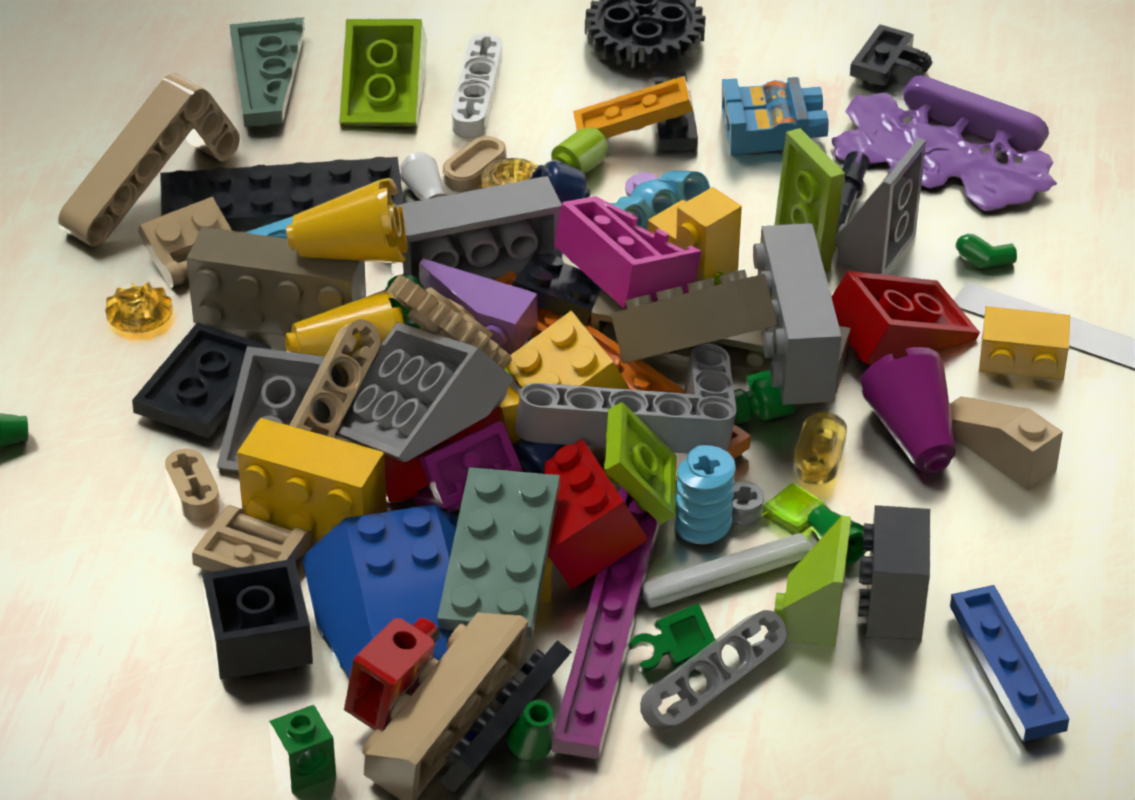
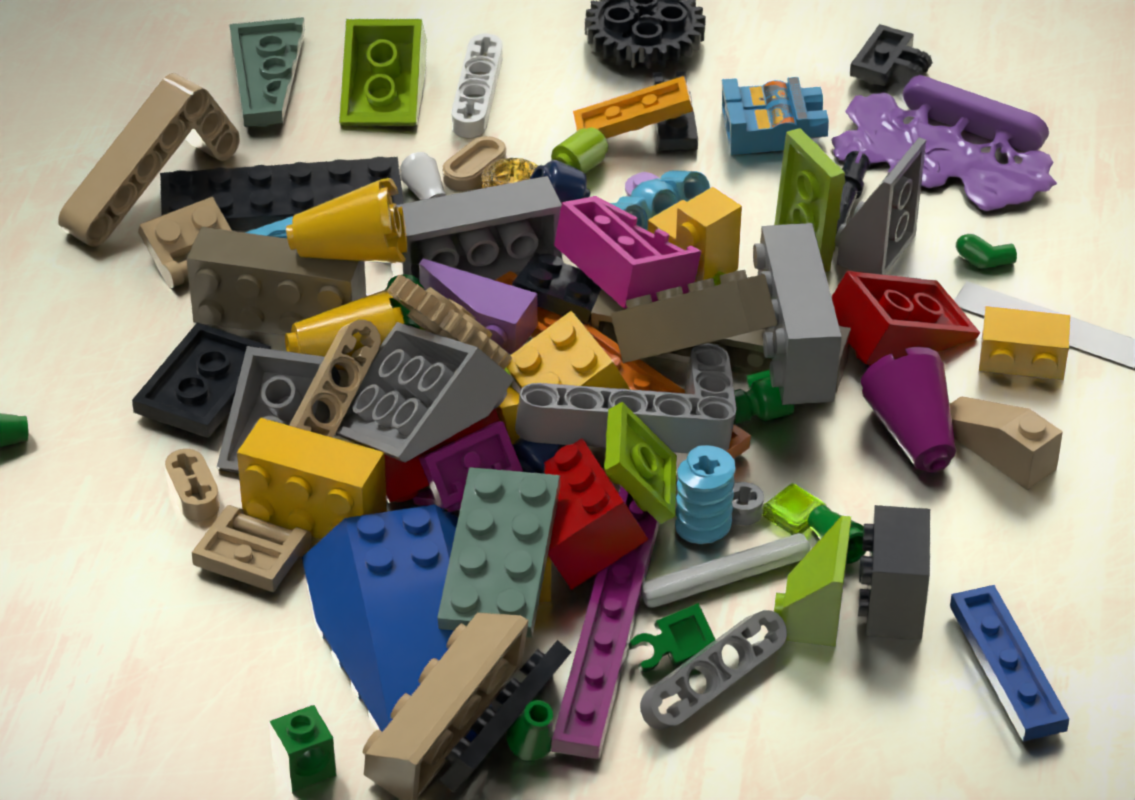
clear yellow gear [105,282,172,333] -> none
black brick [202,559,313,680] -> none
red torso [344,618,441,731] -> none
clear yellow plate [793,412,847,485] -> none

